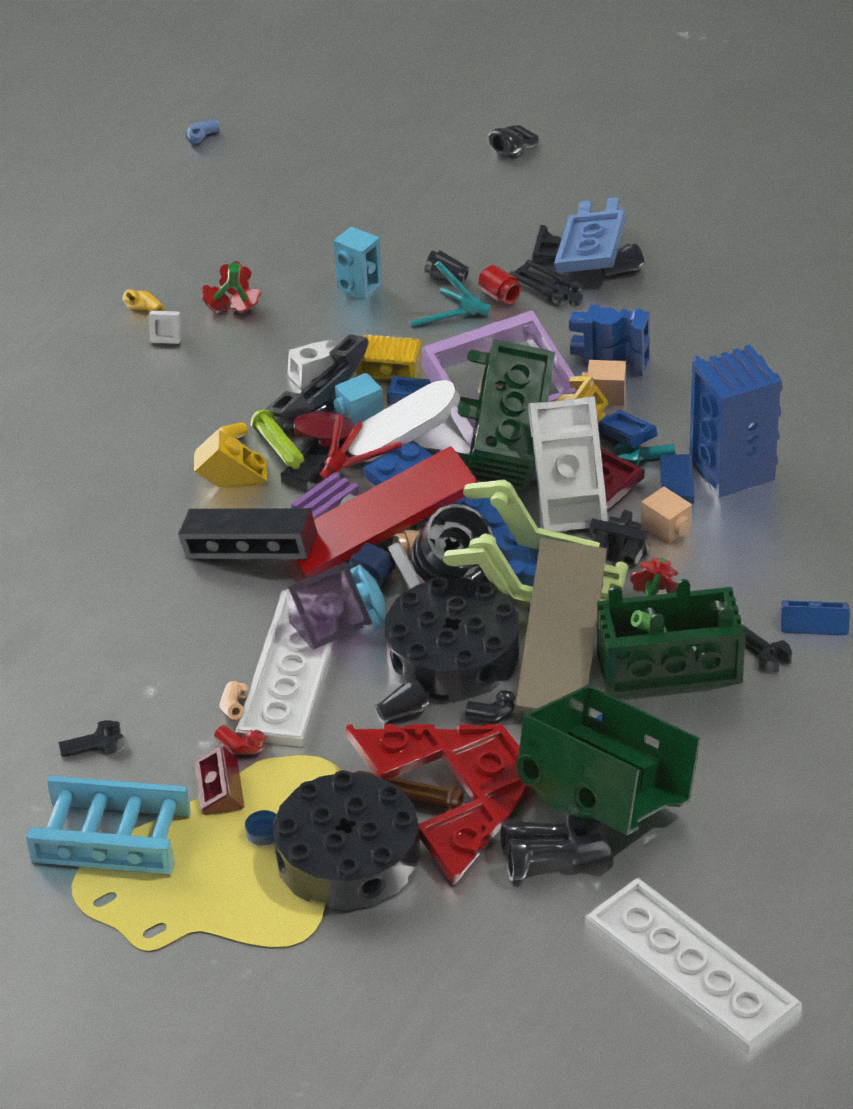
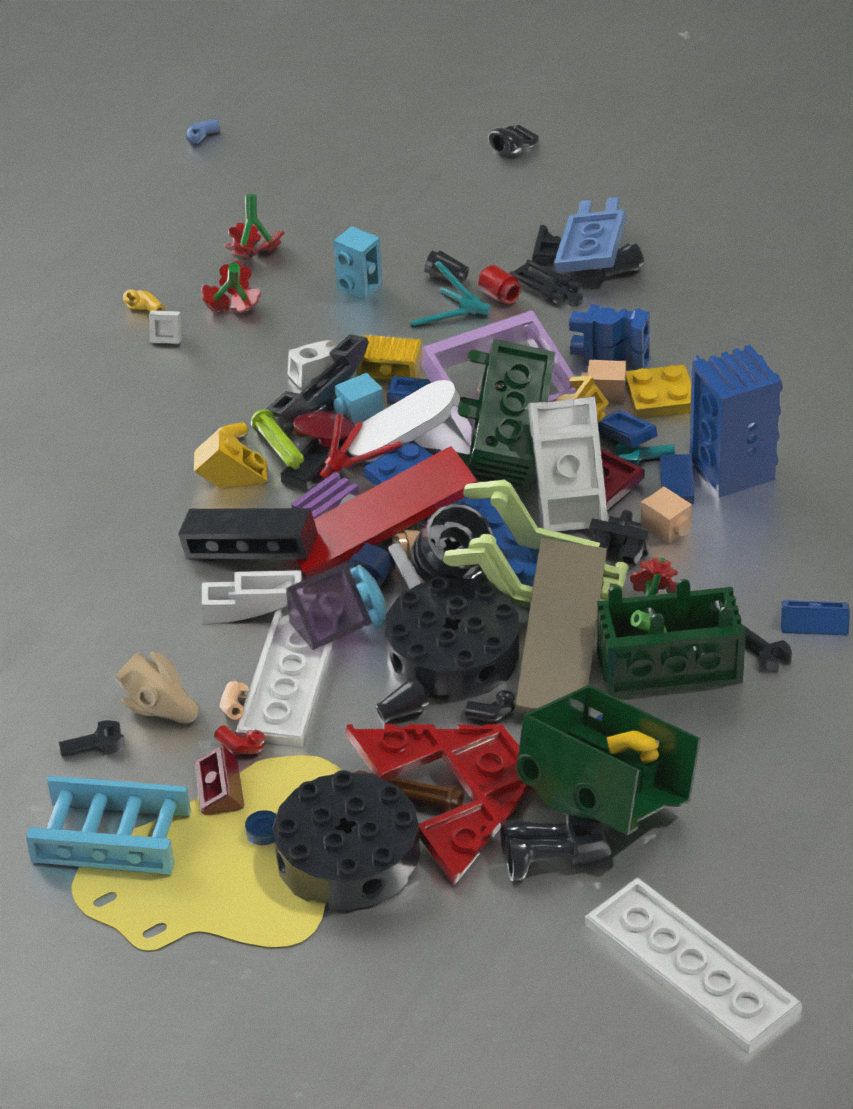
none -> tan animal [115,651,198,724]
none -> white slope [201,571,302,624]
none -> red plant [225,194,285,260]
none -> yellow arm [606,731,659,763]
none -> yellow plate [626,364,691,419]

